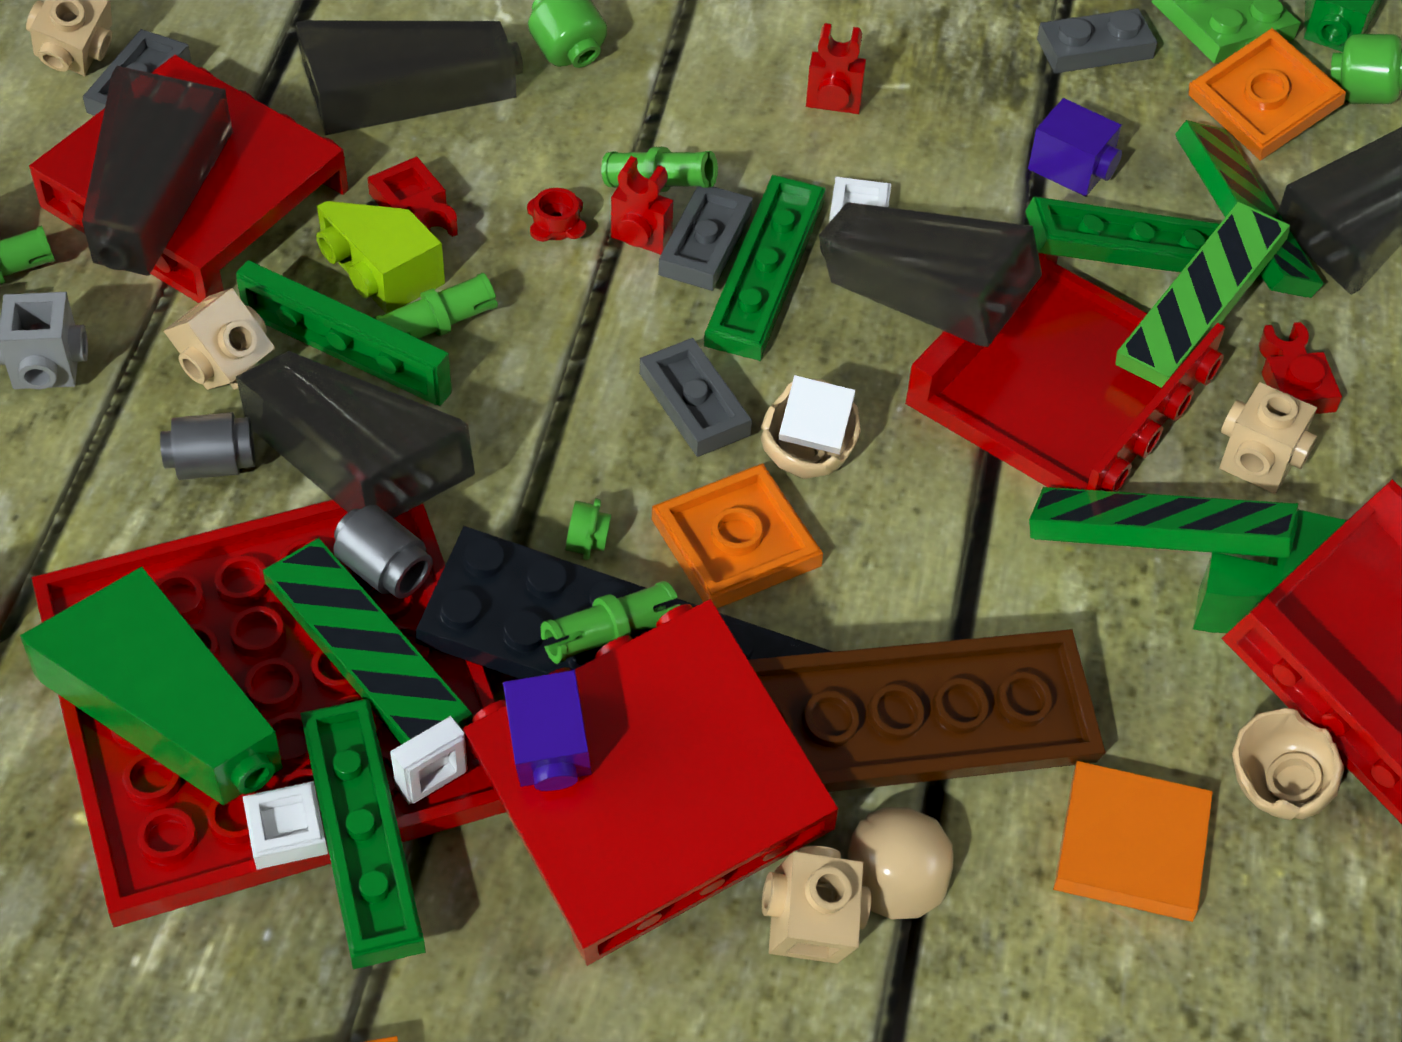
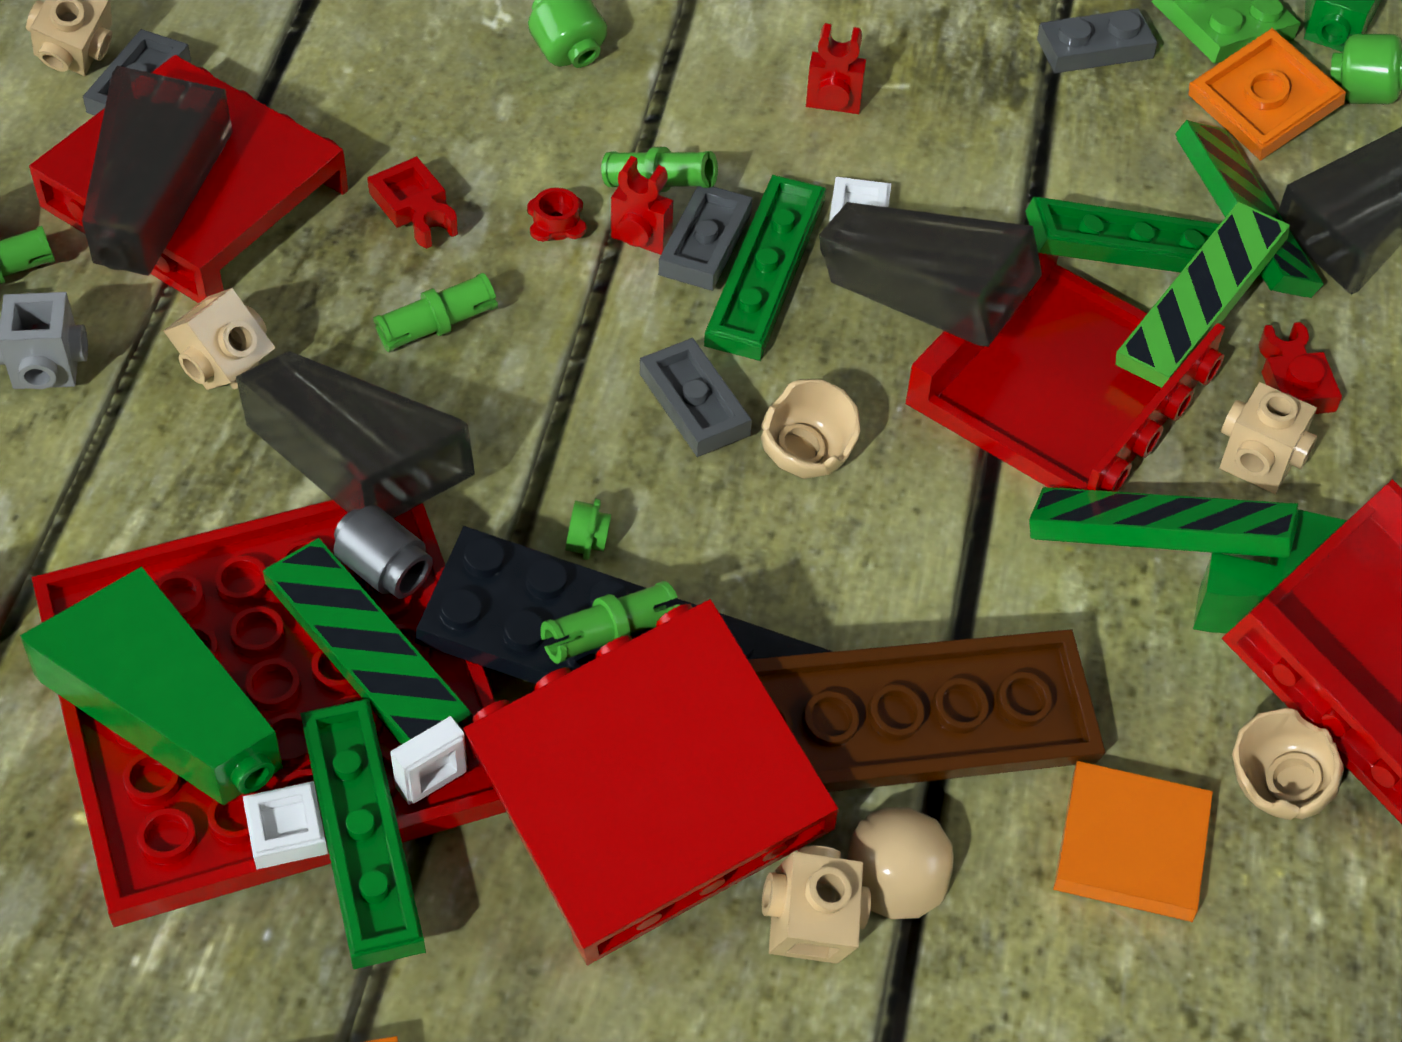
flat silver brick [160,412,255,480] -> none
green tile [236,260,452,406] -> none
clear smoke slope [296,20,523,135] -> none
lime slope [316,201,445,313] -> none
dark purple brick [503,670,592,791] -> none
orange tile [651,463,823,609] -> none
white tile [779,375,855,455] -> none
dark purple brick [1028,98,1122,197] -> none

